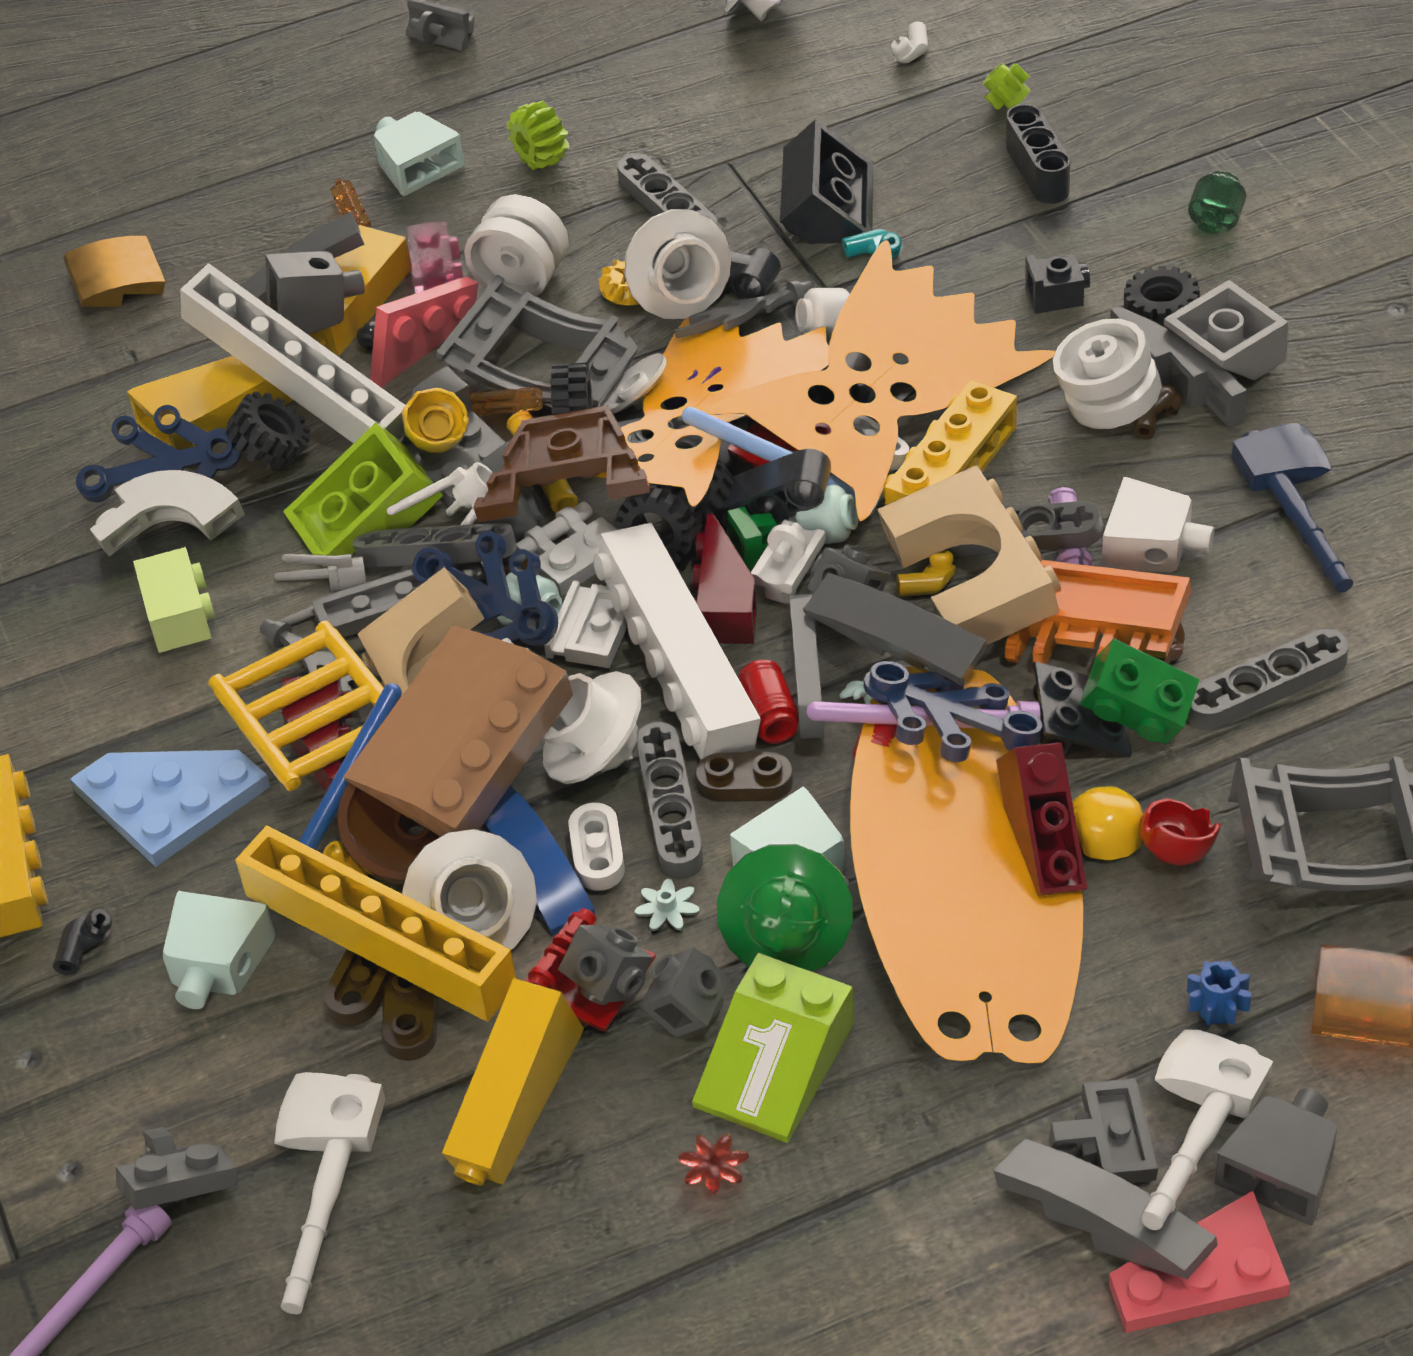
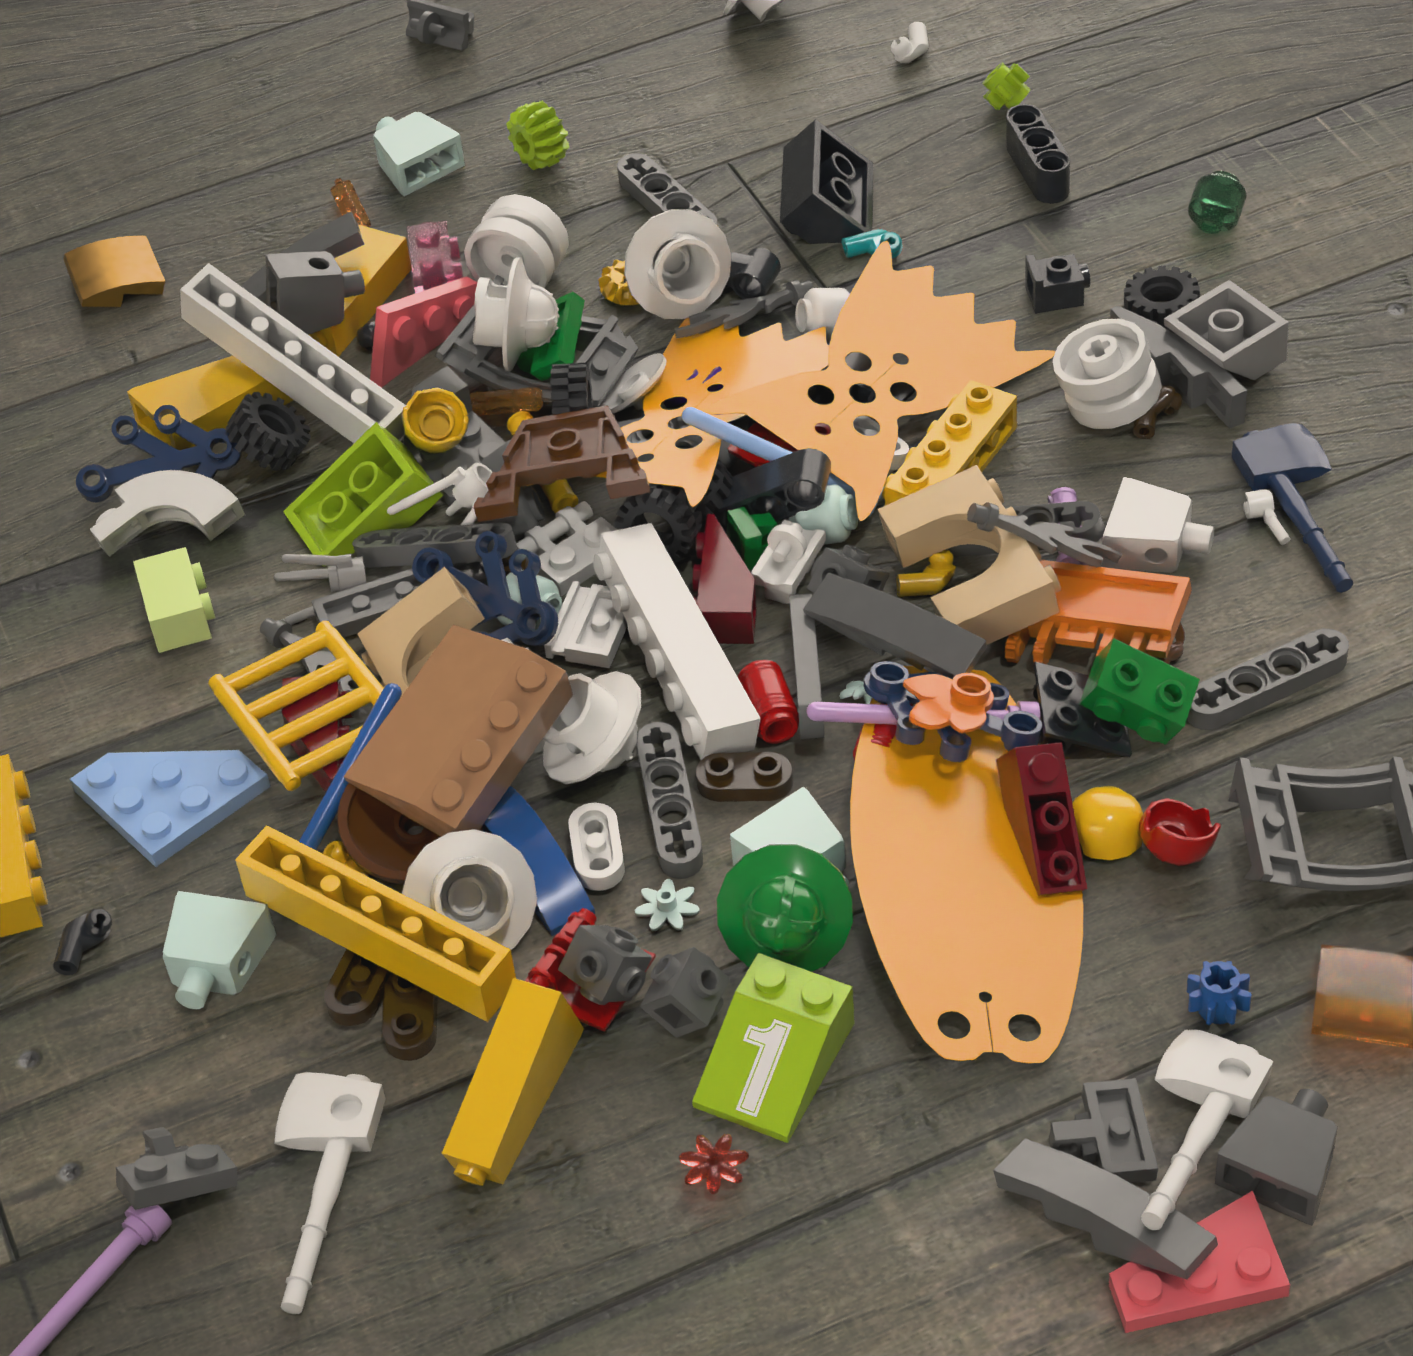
none -> white helmet [473,257,560,372]
none -> green hinge [516,292,585,381]
none -> orange plate [903,673,994,733]
none -> dark grey piece [967,502,1122,567]
none -> white hand [1243,490,1290,545]

